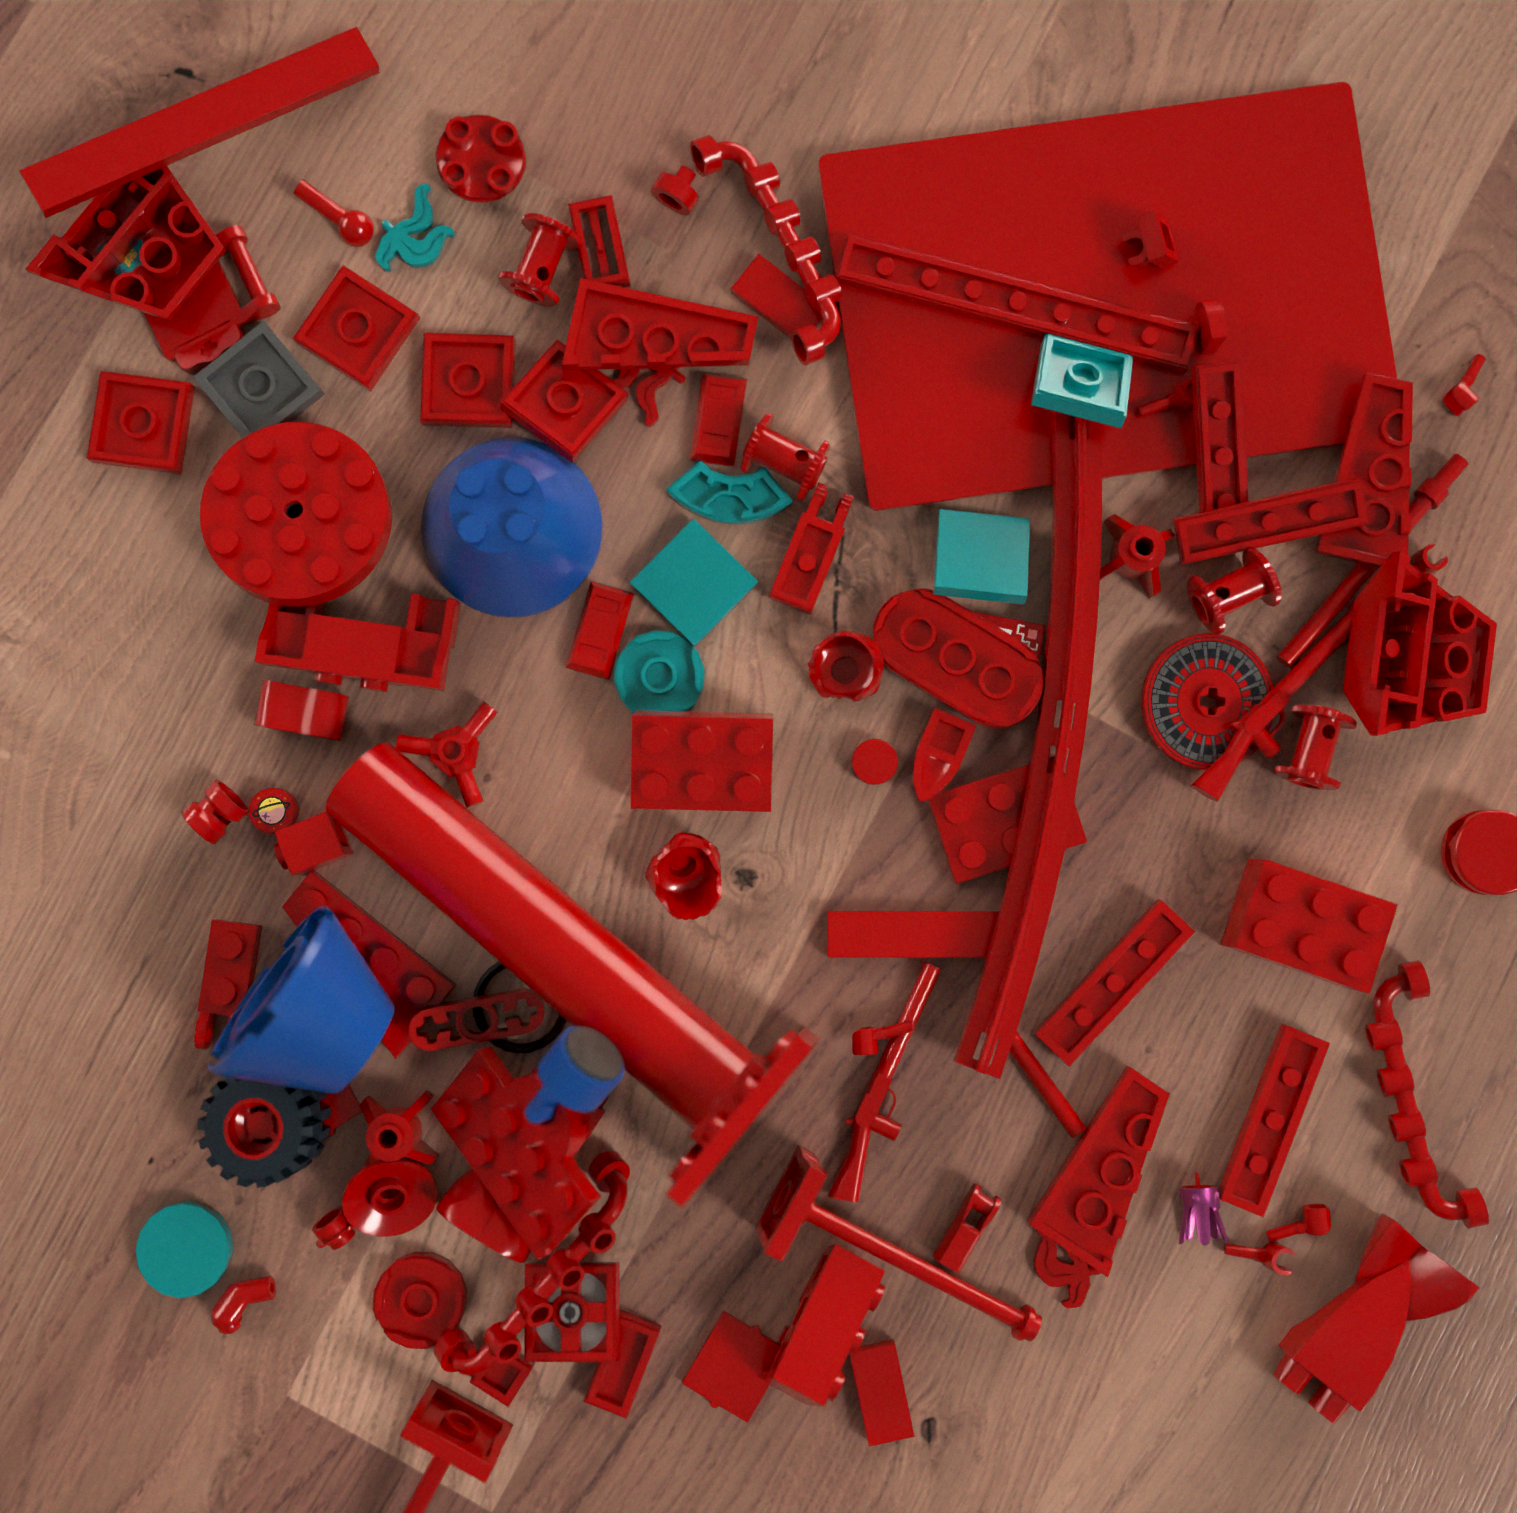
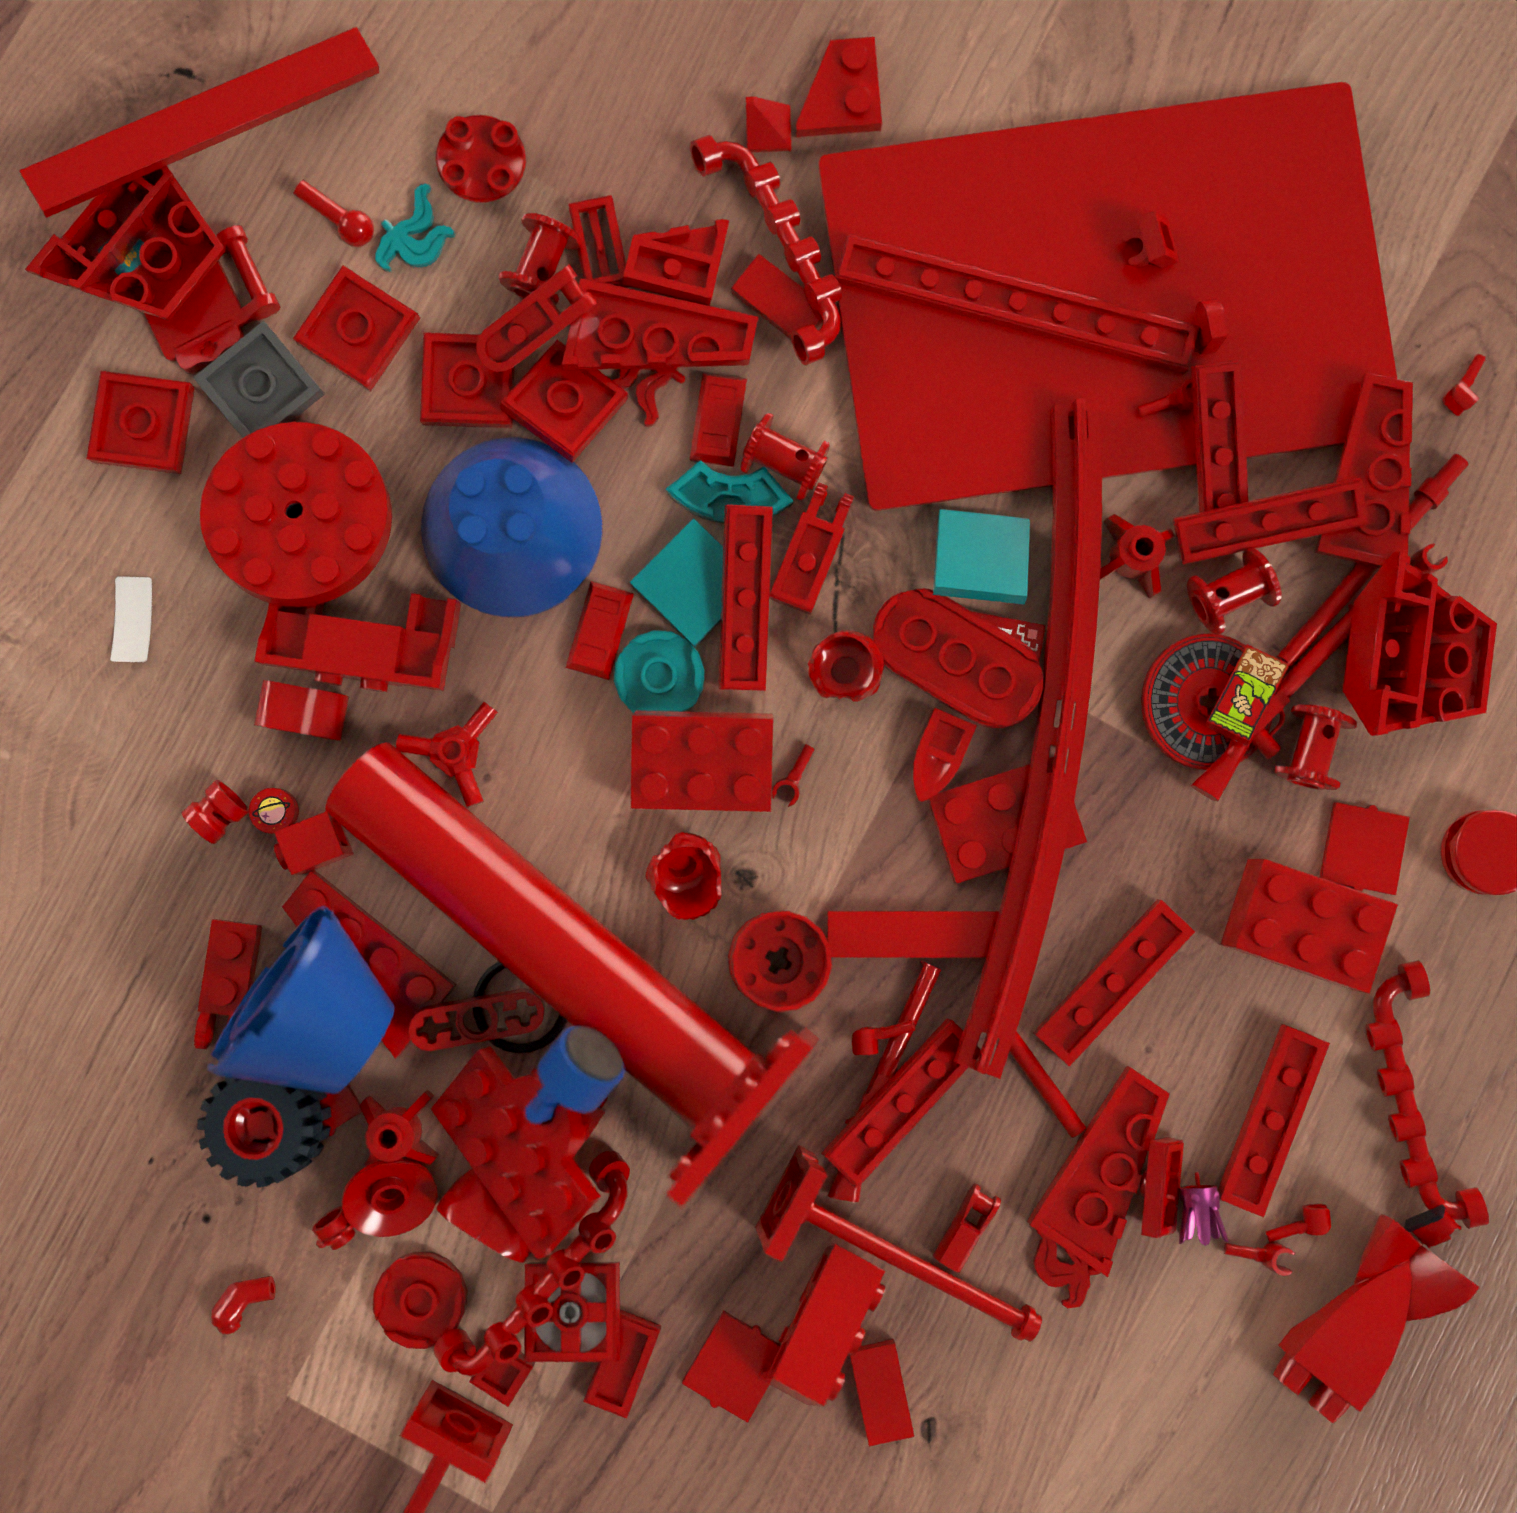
teal tile [135,1200,234,1298] -> none
red tile [651,165,699,215] -> none
red tile [851,739,898,785] -> none
teal tile [1031,333,1133,428] -> none
none -> white sticker [110,577,152,662]
none -> red plate [476,264,598,372]
none -> red wing [622,219,730,306]
none -> red tile [718,505,773,691]
none -> red wheel [727,911,832,1012]
none -> red slope [746,96,792,153]
none -> red hand [772,744,815,807]
none -> red wing [796,37,882,138]
none -> red tile [821,1018,981,1189]
none -> red plate [1140,1137,1184,1238]
none -> tile [1205,644,1290,746]
none -> red piece [1319,802,1410,895]
none -> red piece [1404,1204,1462,1248]

